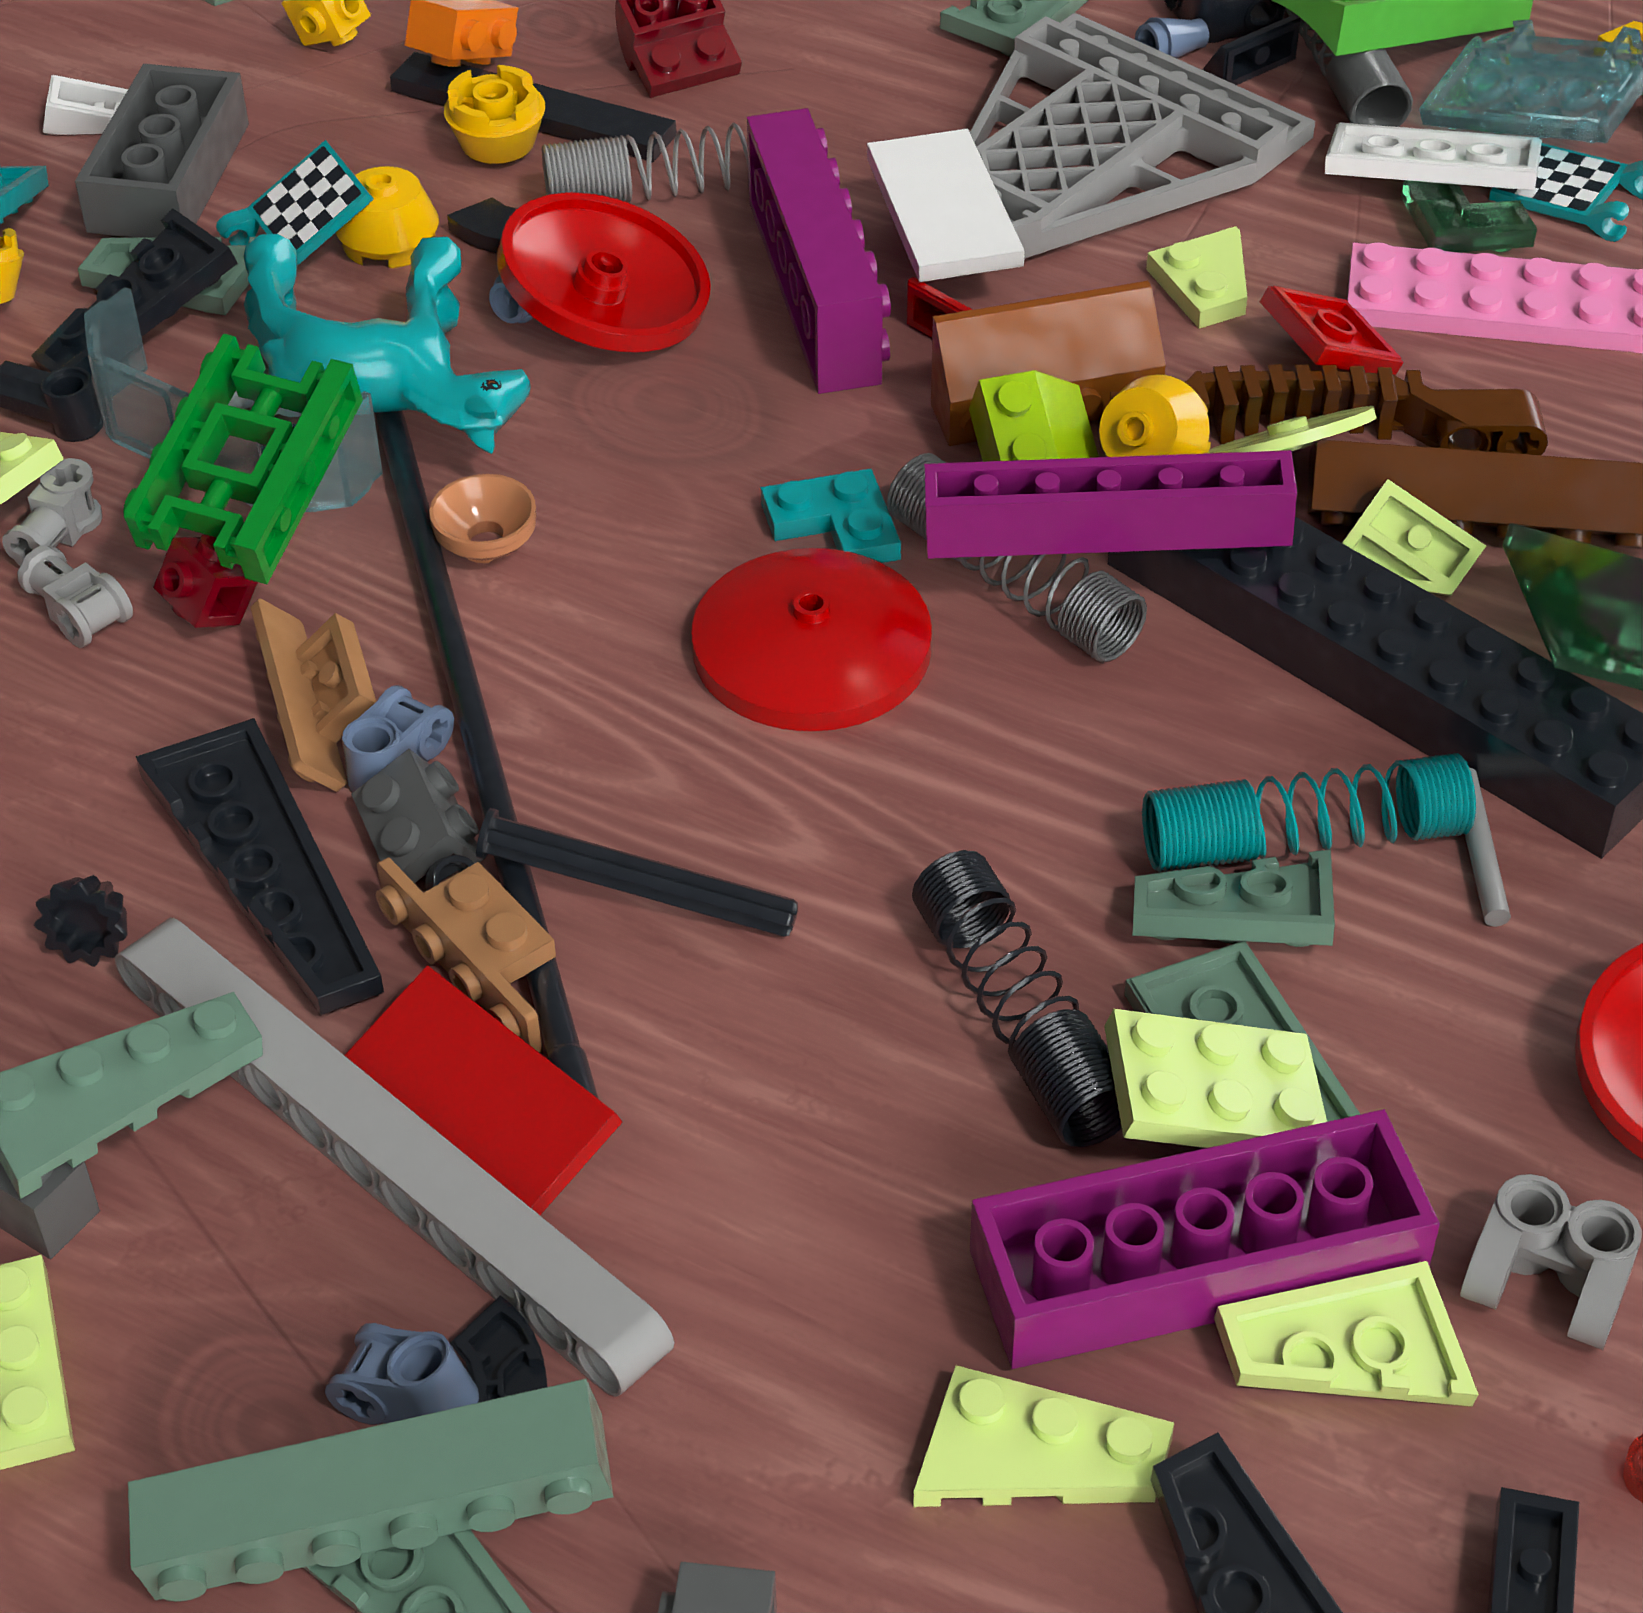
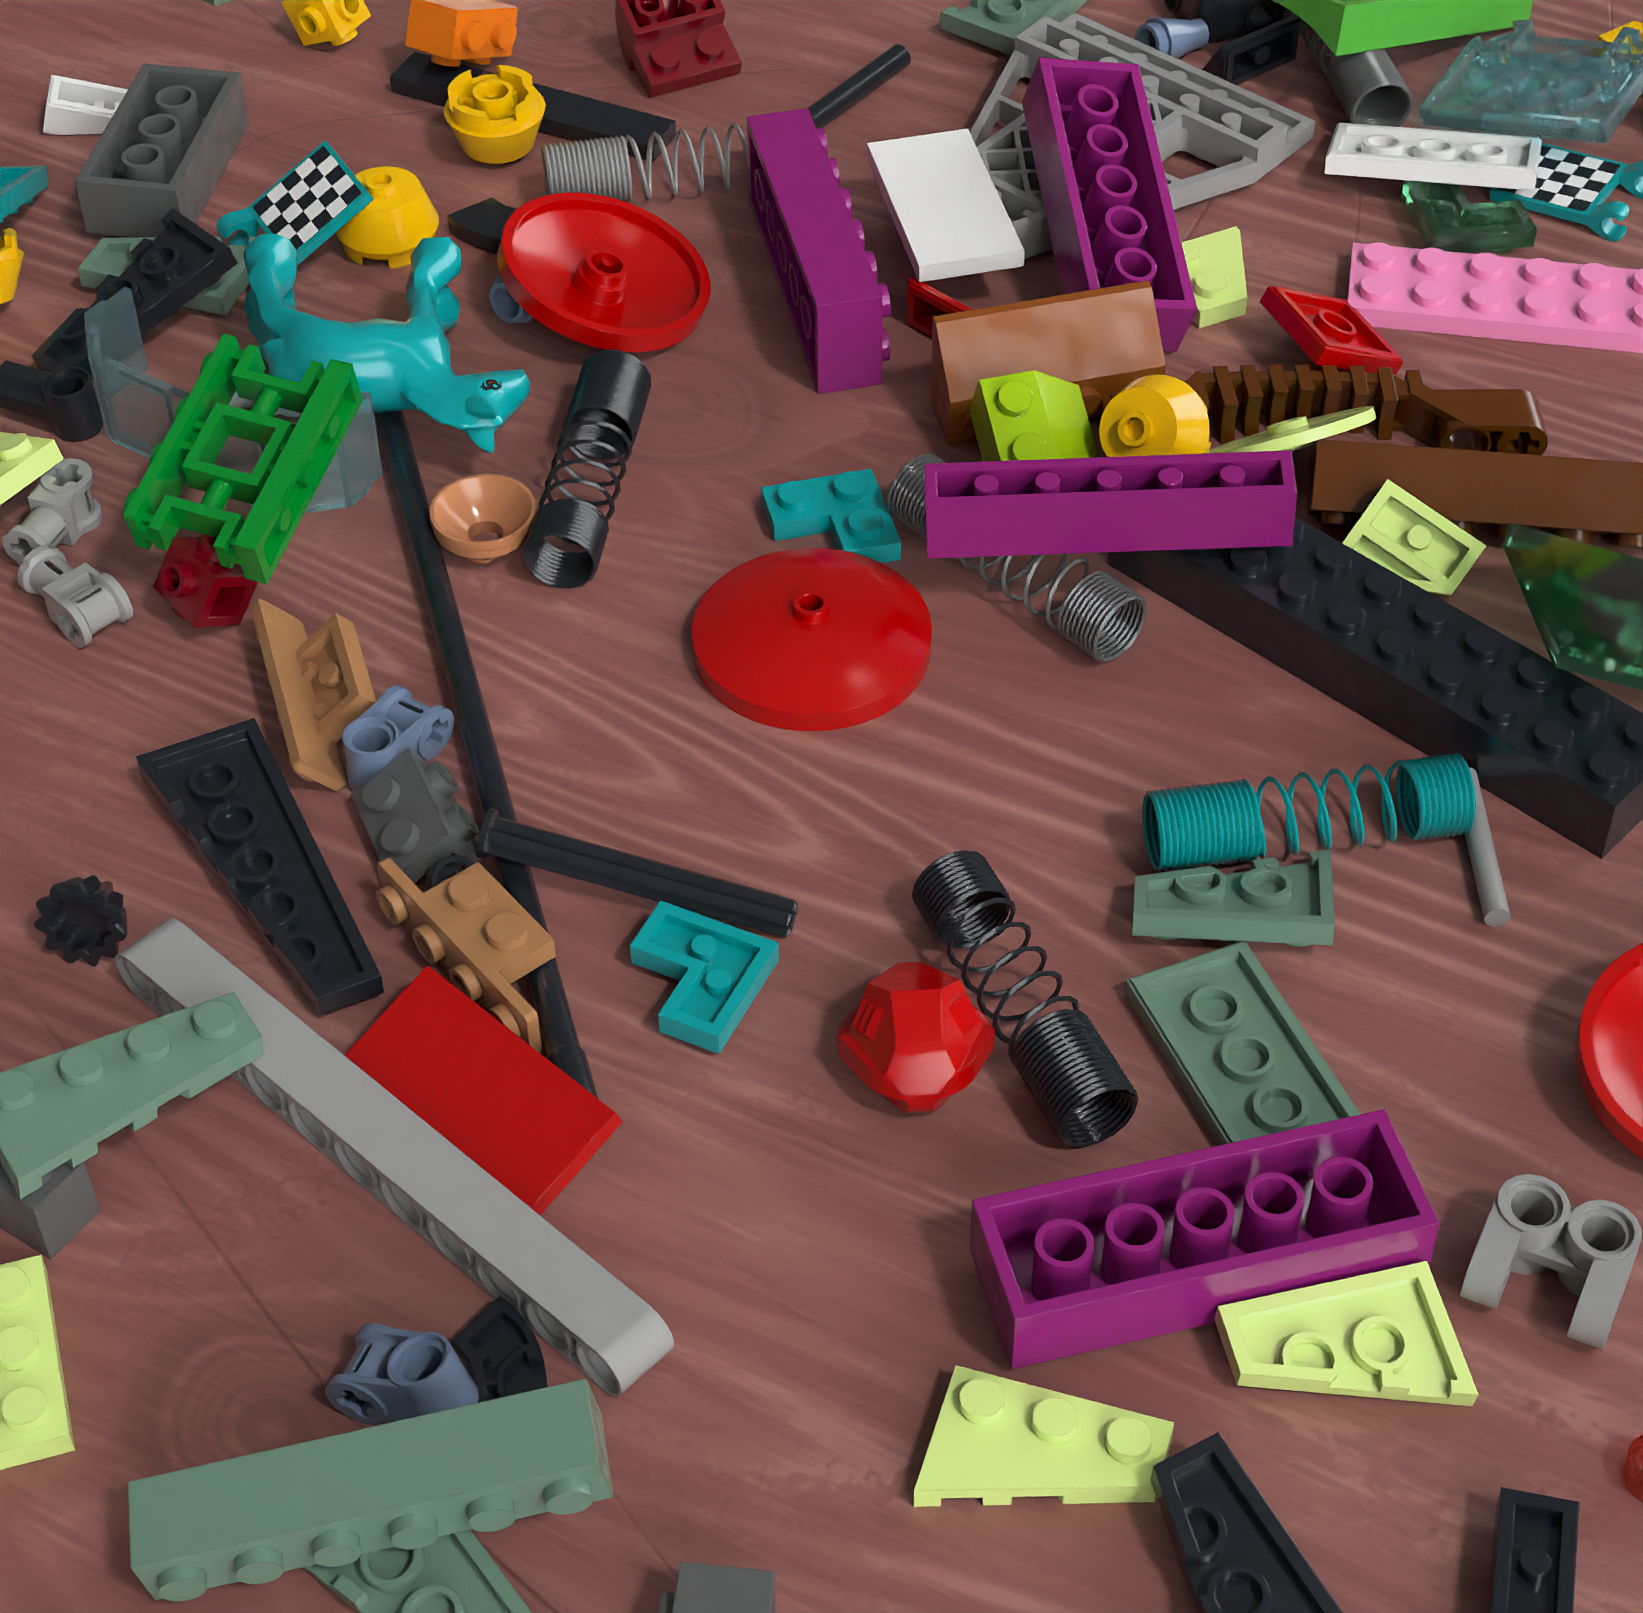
yellowish green plate [1104,1009,1327,1148] -> none
none -> black piece [523,349,651,588]
none -> teal plate [630,900,779,1054]
none -> black piece [808,44,911,128]
none -> red helmet [836,962,995,1113]
none -> magenta brick [1022,57,1198,352]

